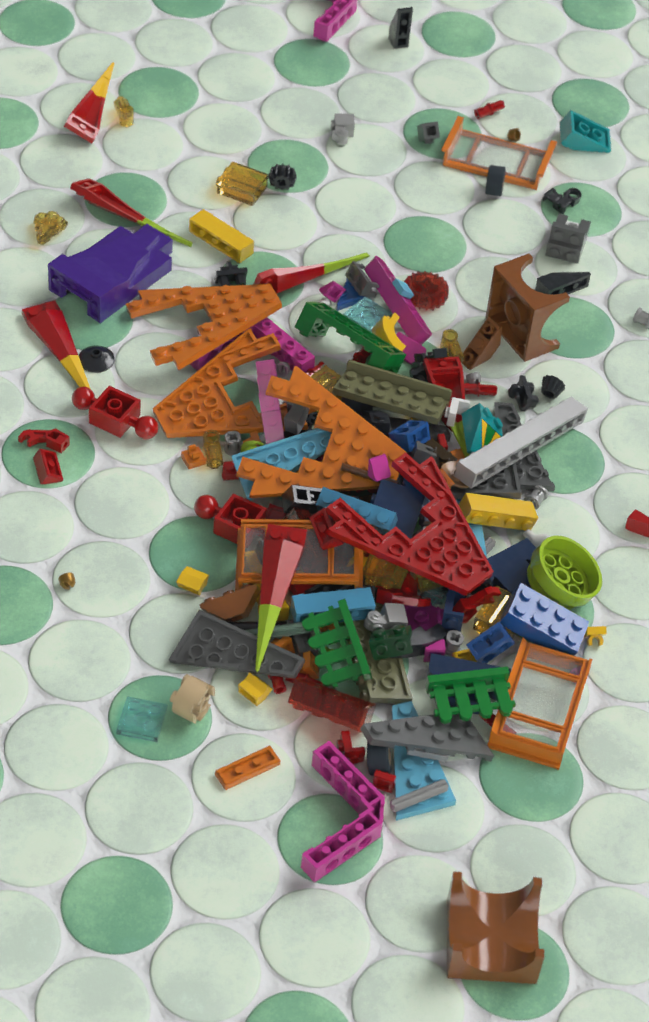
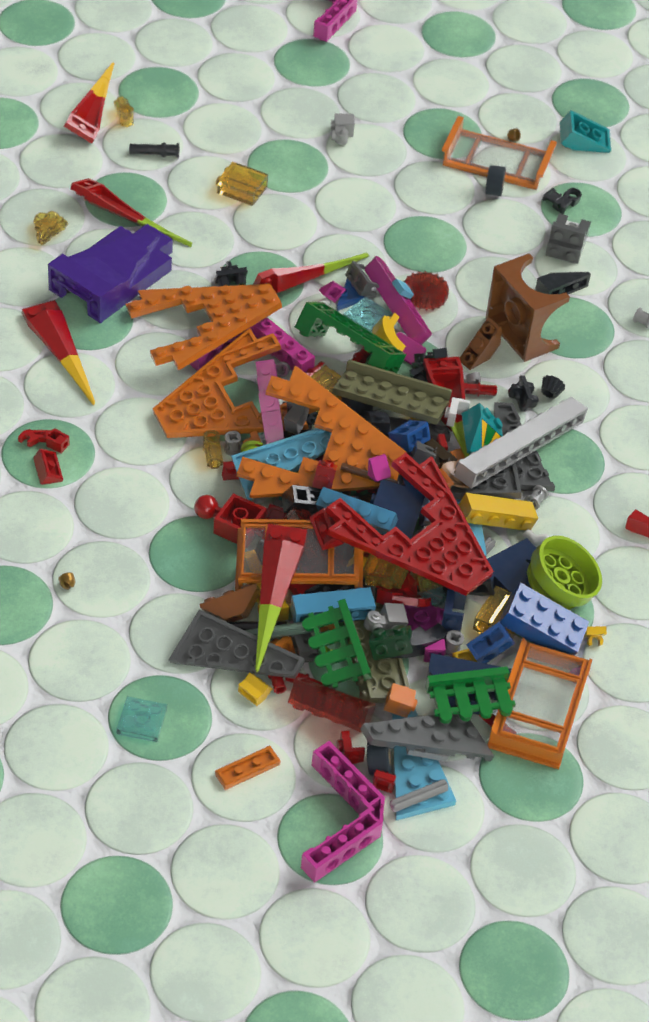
red brick [72,385,158,439] -> none
black dish [79,346,114,373] -> none
tan brick [170,674,215,724] -> none
yellow piece [176,566,209,596] -> none
orange tile [181,444,206,470] -> none
yellow brick [189,209,254,264] -> none
black gear [268,163,297,190] -> none
orange tile [299,651,319,679] -> none
black slope [388,7,413,49] -> none
dark grey brick [417,122,440,144] -> none
clear yellow piece [440,329,464,362] -> none
dark orange piece [447,872,545,984] -> none
red piece [452,586,501,624] -> none
red axle [474,100,505,119] -> none
none -> black pin [129,142,180,158]
none -> red bracket [312,459,338,489]
none -> orange brick [383,683,418,718]

